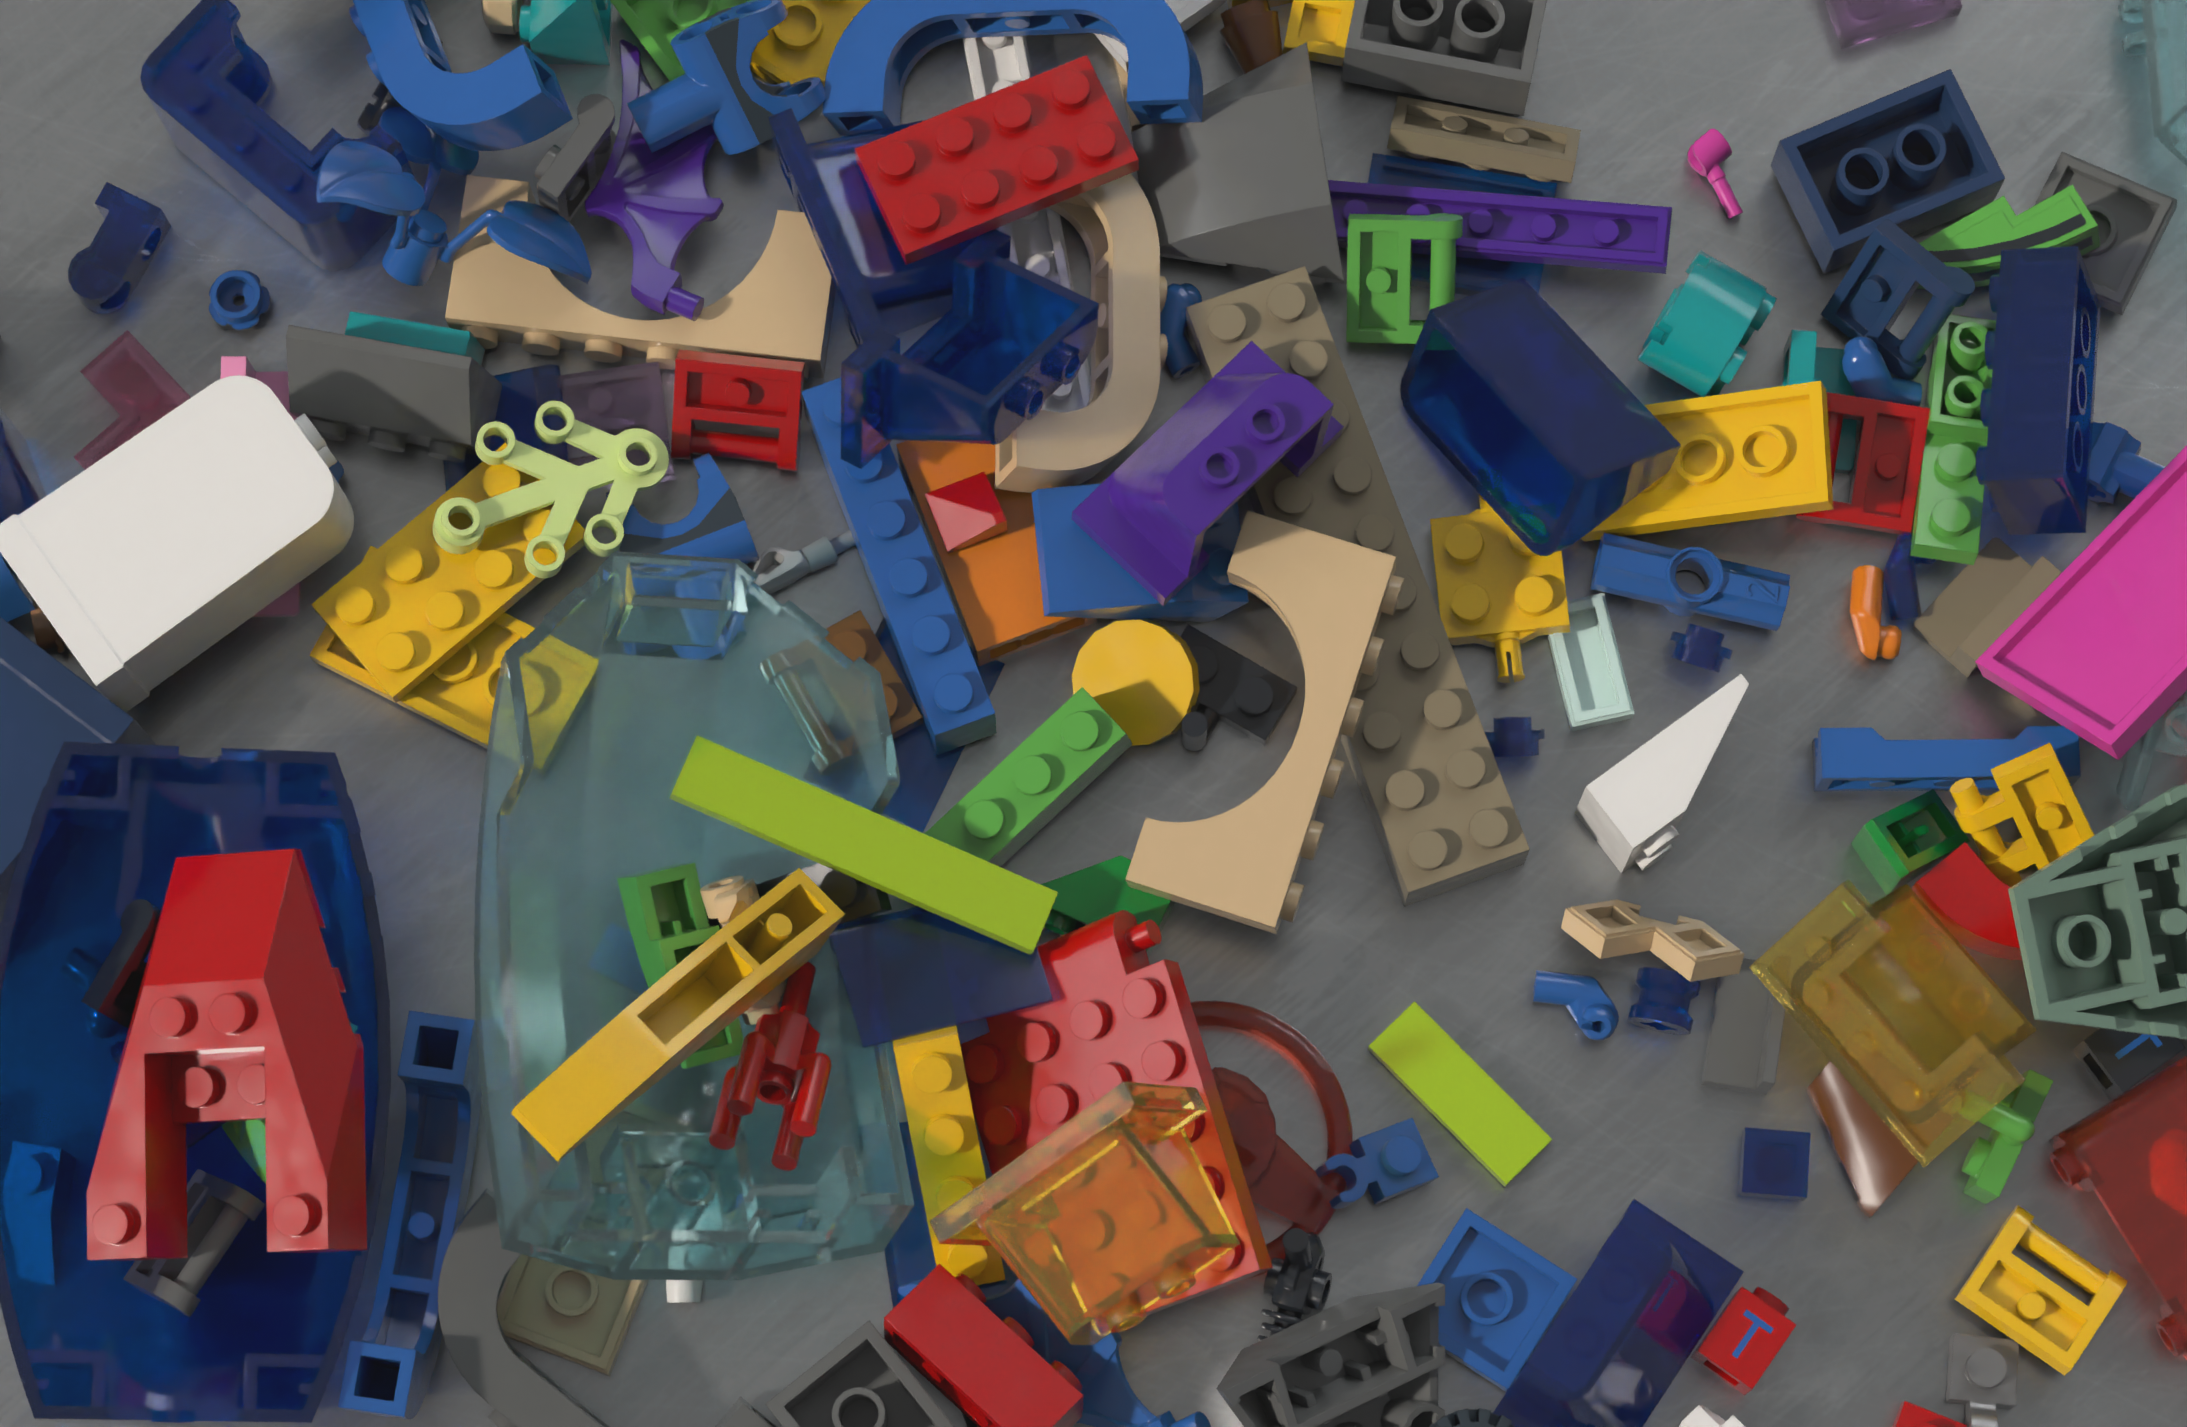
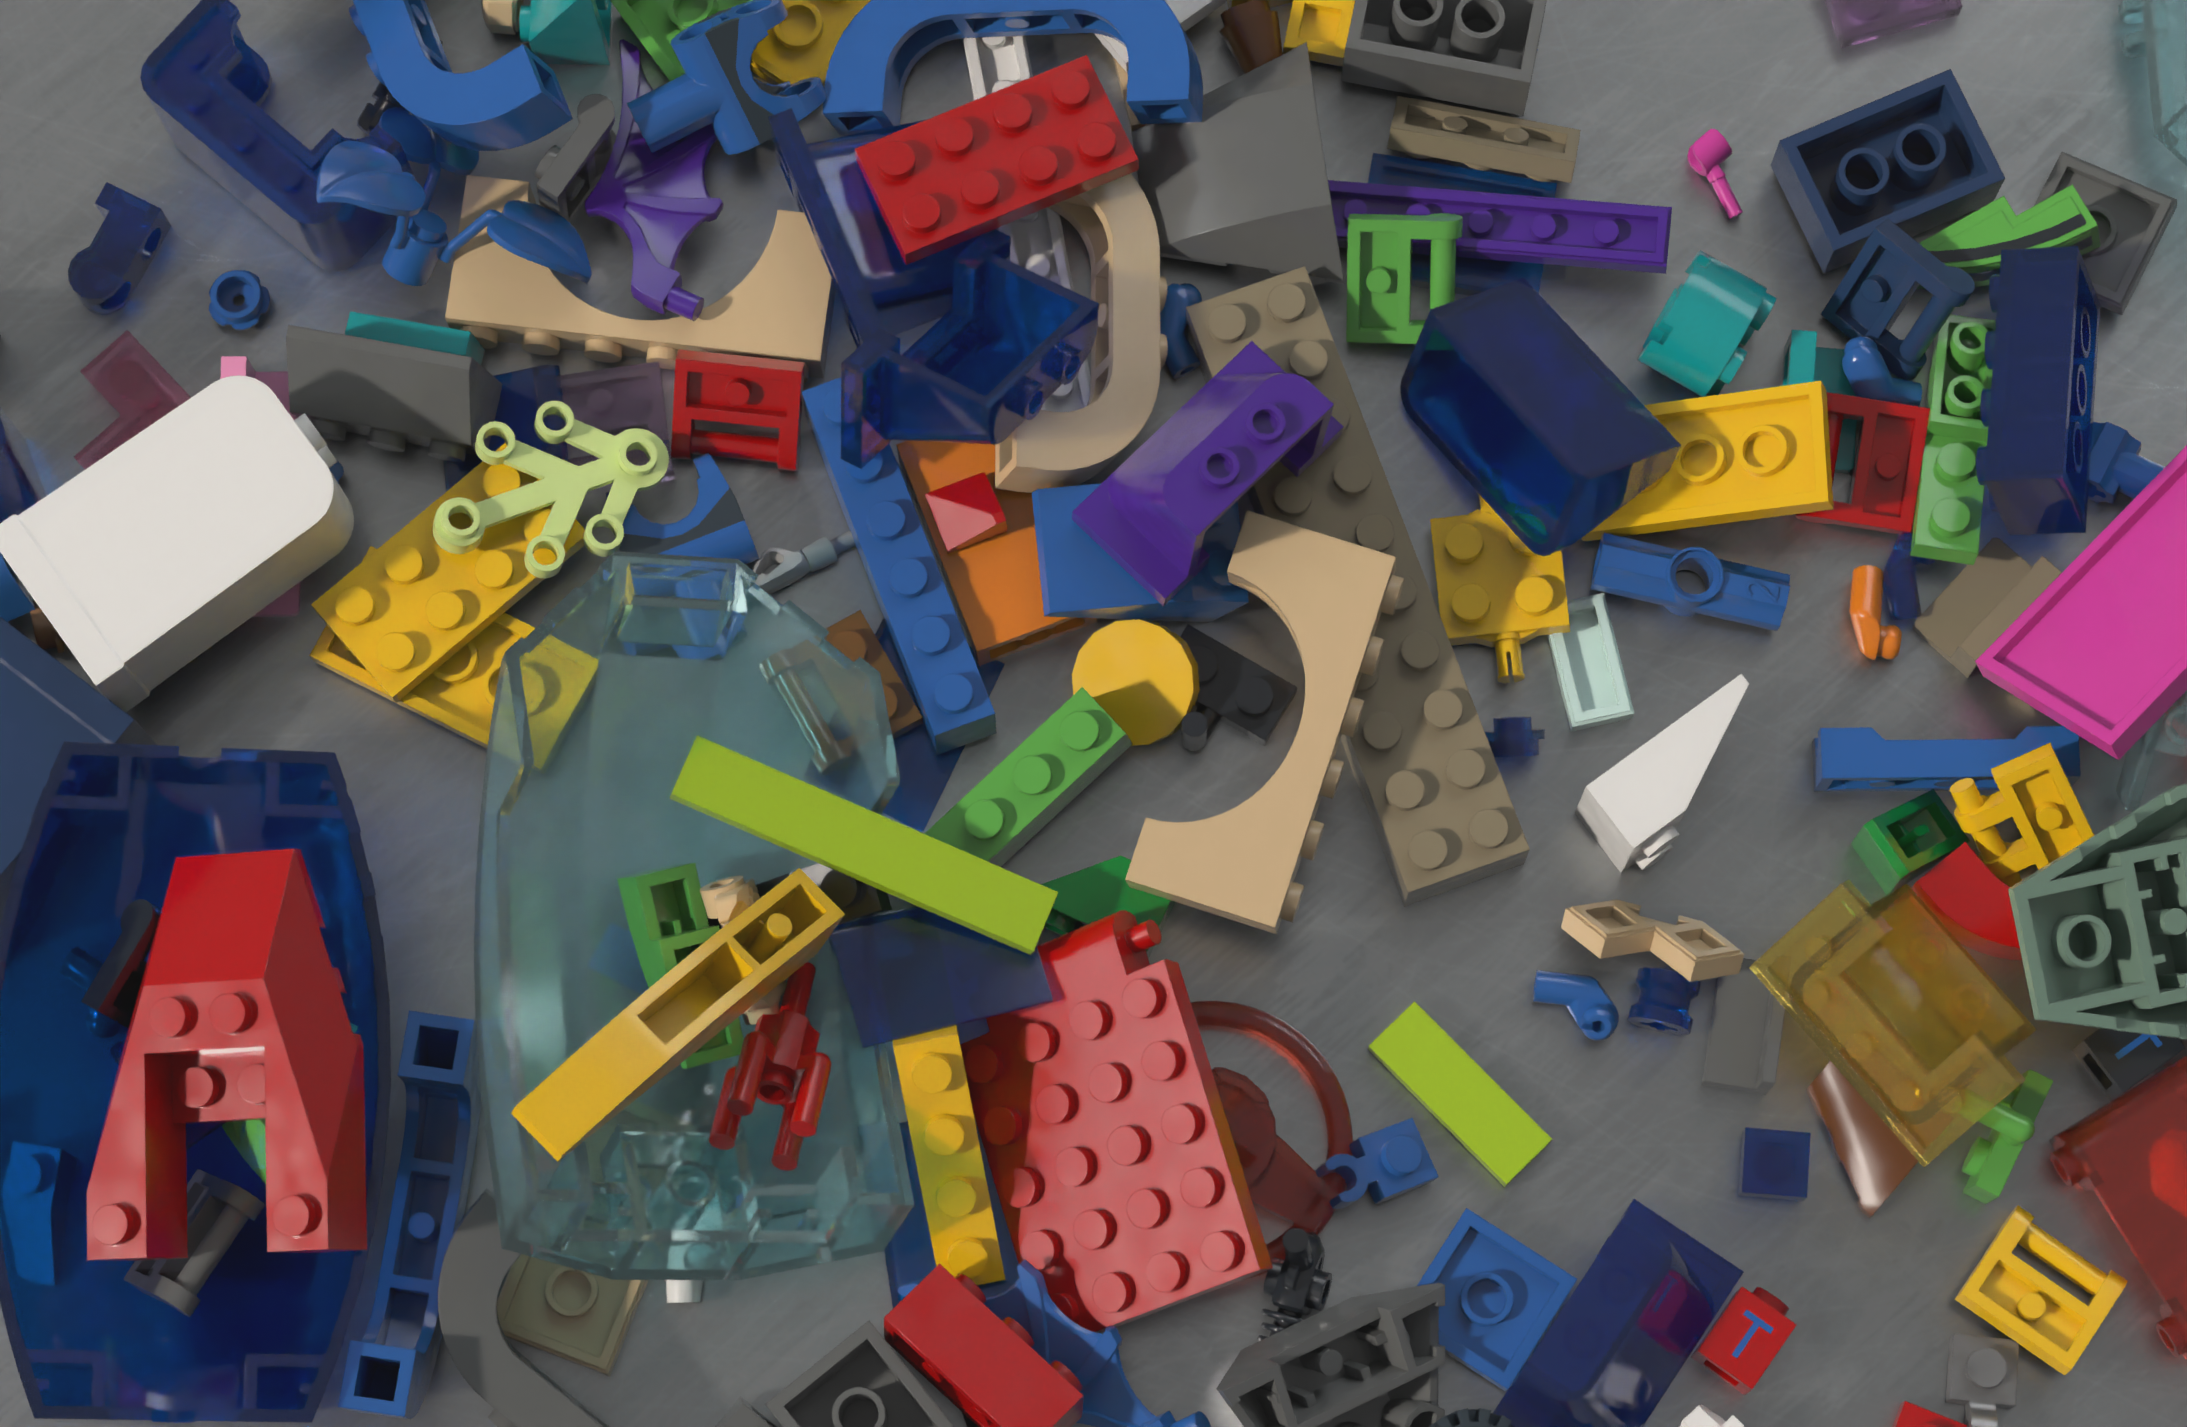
clear yellow windscreen [929,1082,1240,1345] -> none
clear blue plate [1670,623,1733,673] -> none

